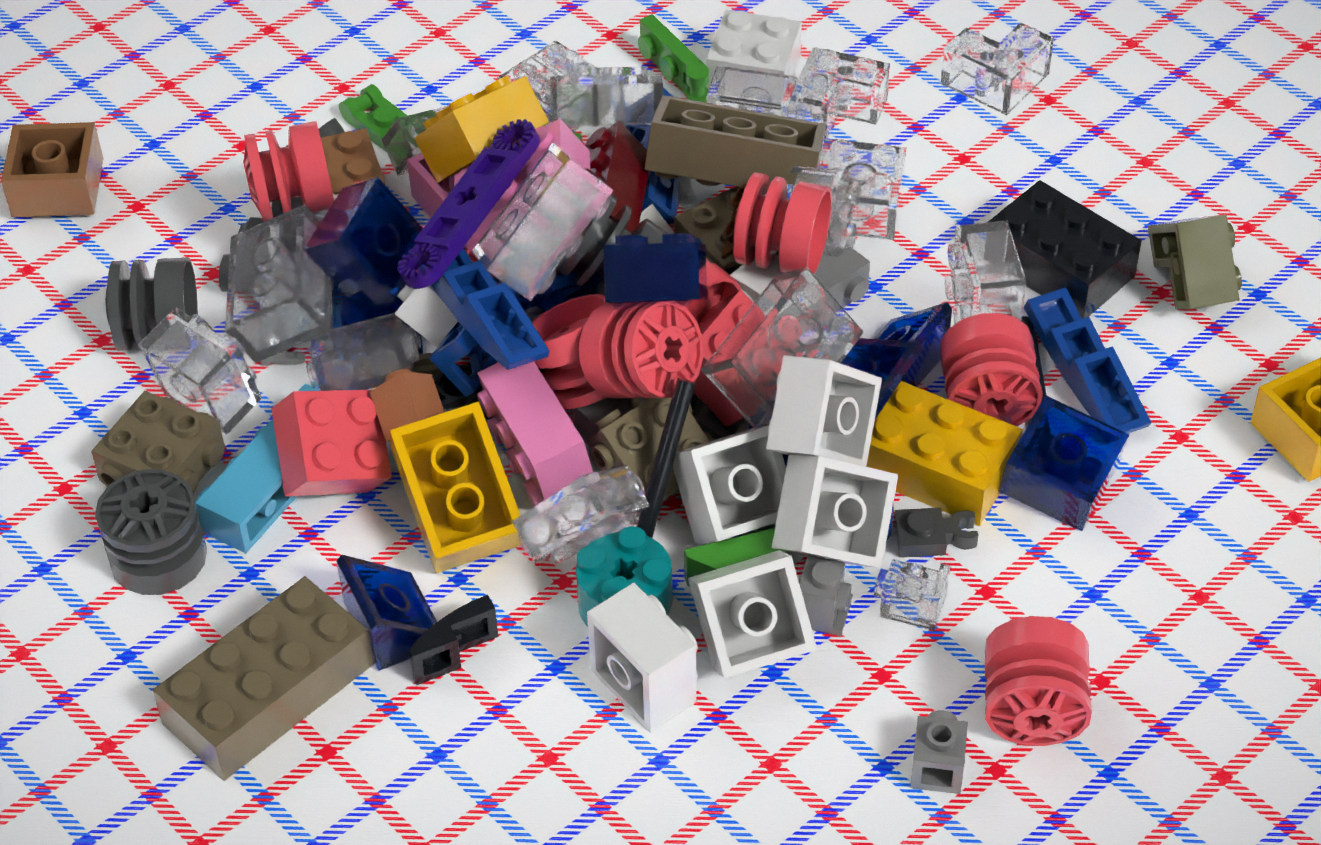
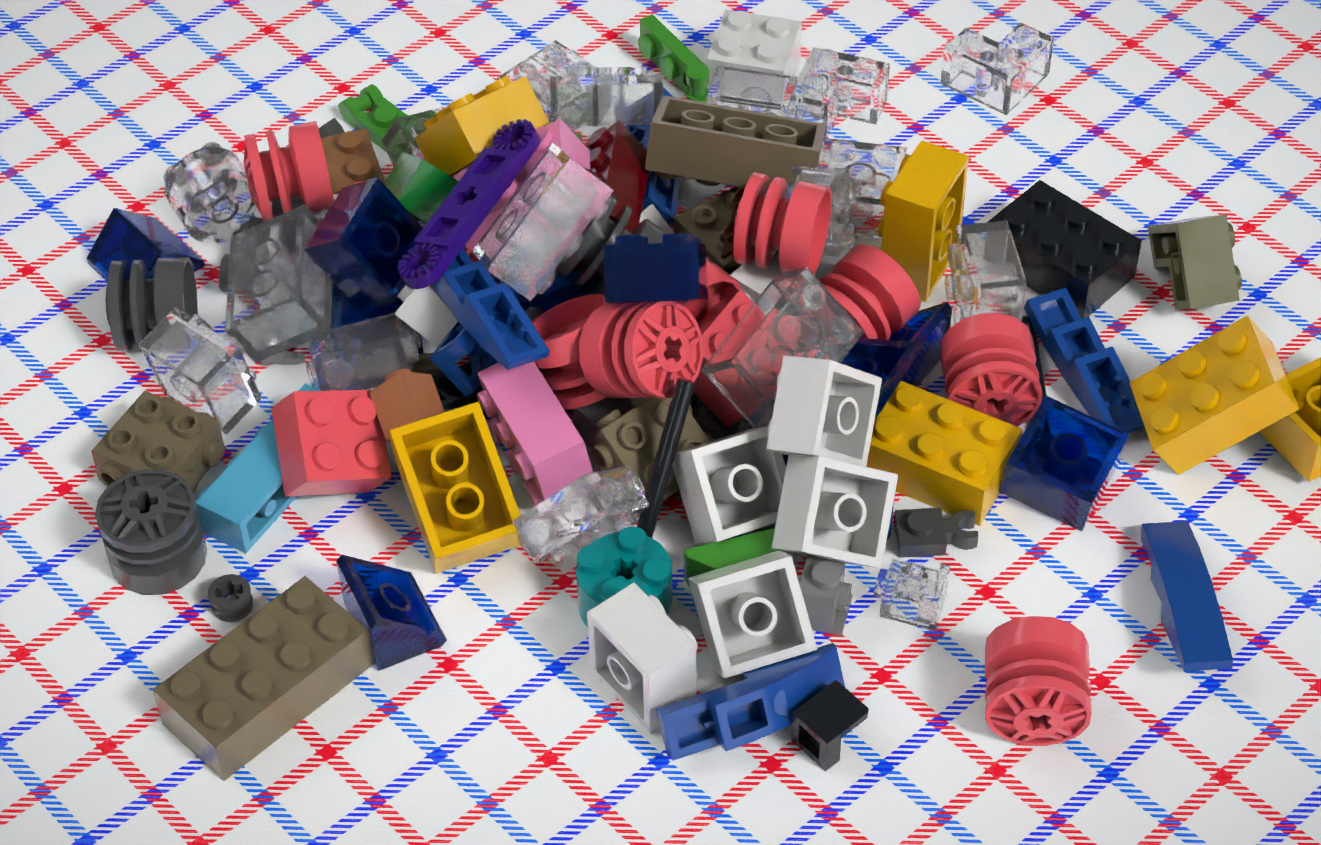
medium nougat brick [1,122,104,217] -> none
black slope [409,594,498,685] -> none
light grey brick [910,710,968,794] -> none
none -> clear blue slope [87,208,205,281]
none -> clear brick [163,142,257,243]
none -> dark grey bush [208,574,254,622]
none -> green brick [376,152,459,227]
none -> blue slope [656,643,845,761]
none -> black panel [791,680,869,772]
none -> coral wheel [802,244,921,363]
none -> yellow brick [878,140,969,302]
none -> yellow brick [1129,315,1299,475]
none -> blue slope [1141,521,1233,671]

